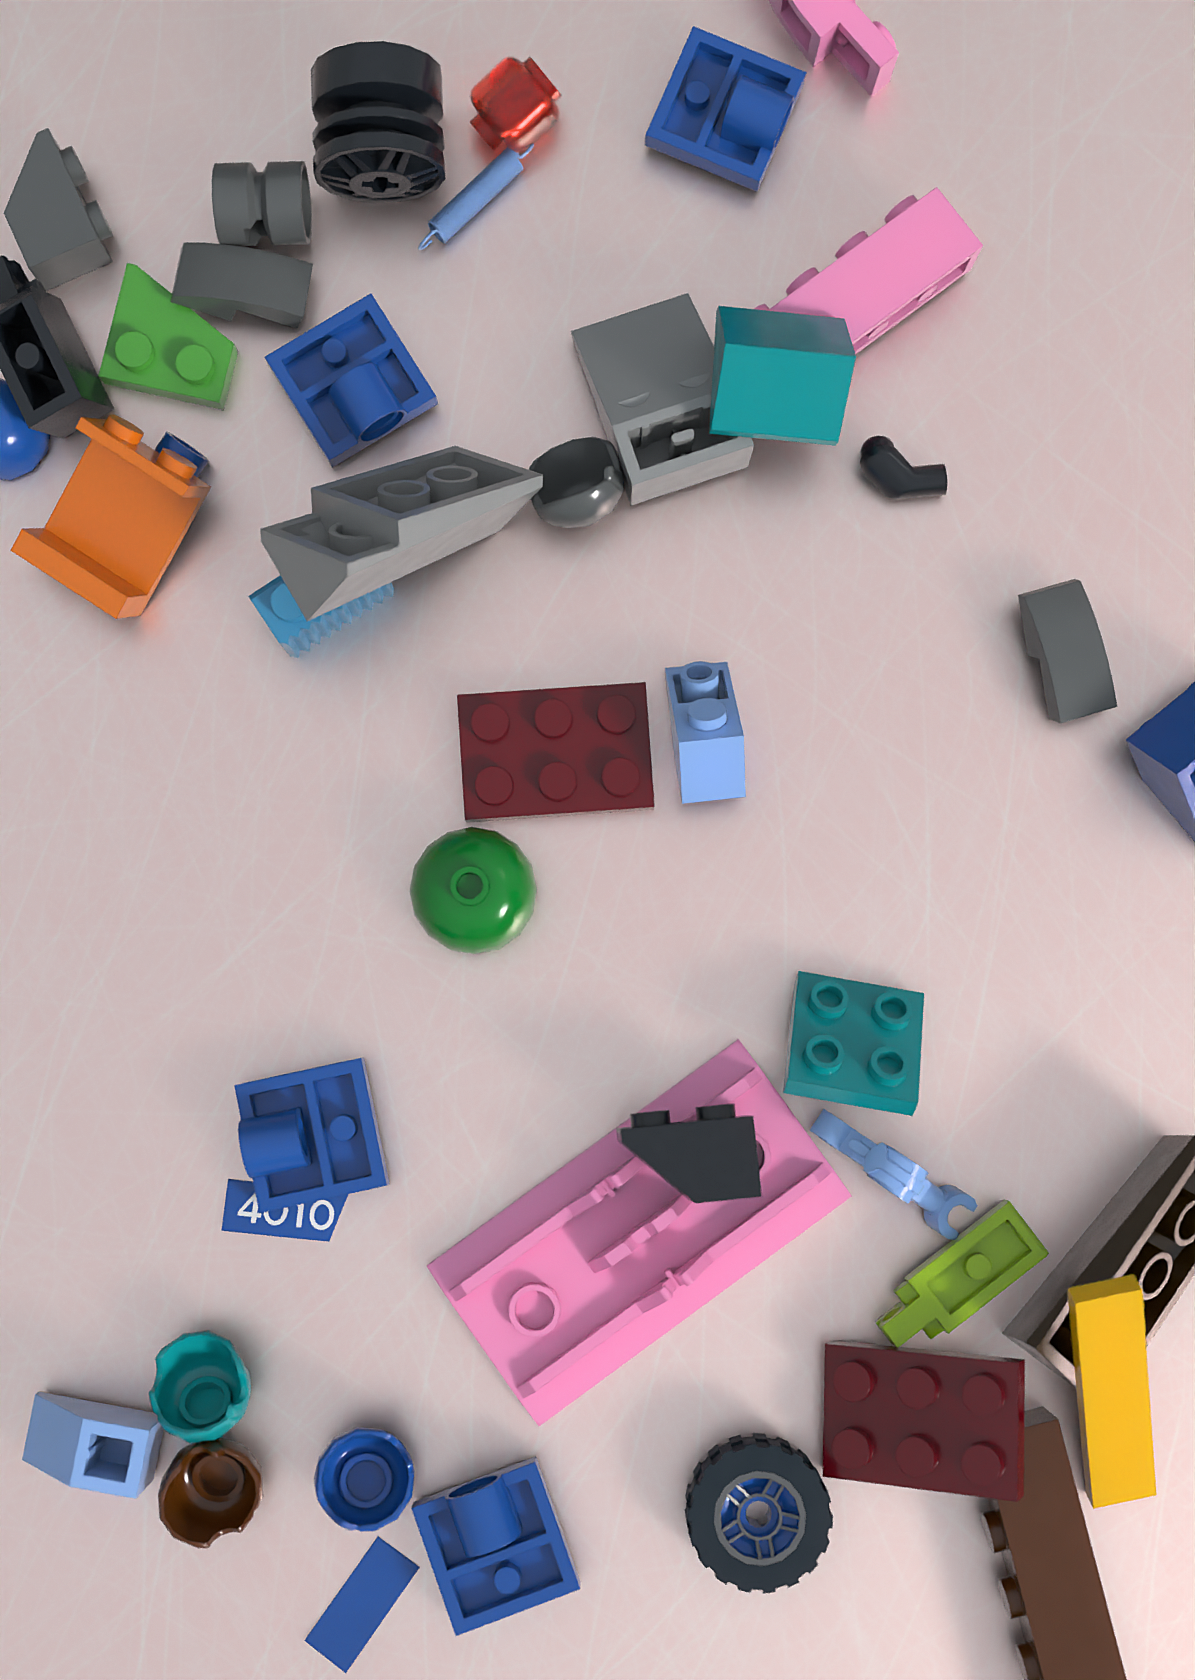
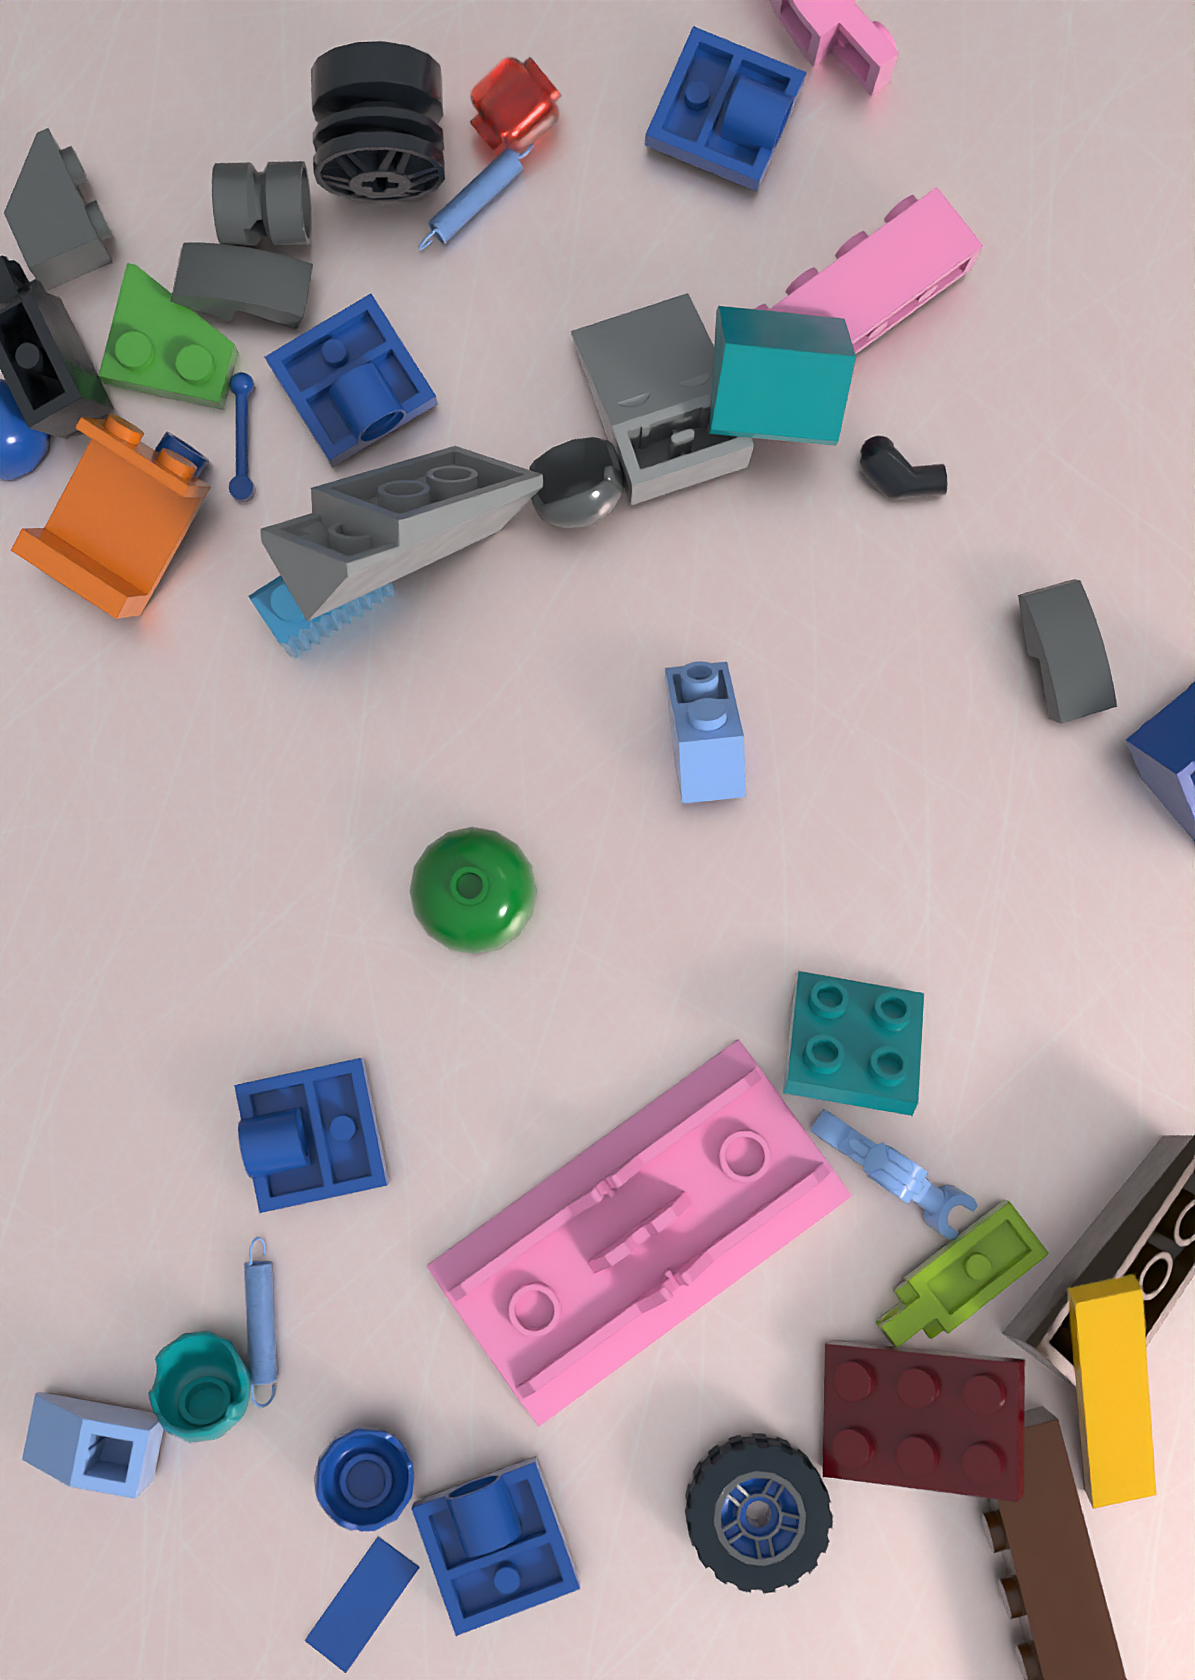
reddish brown hair [158,1438,263,1548] -> none
blue sticker [221,1179,348,1242] -> none
dark red plate [457,682,655,823] -> none
black slope [616,1103,762,1204] -> none
none -> blue hinge [228,372,255,502]
none -> light blue piece [243,1237,278,1408]

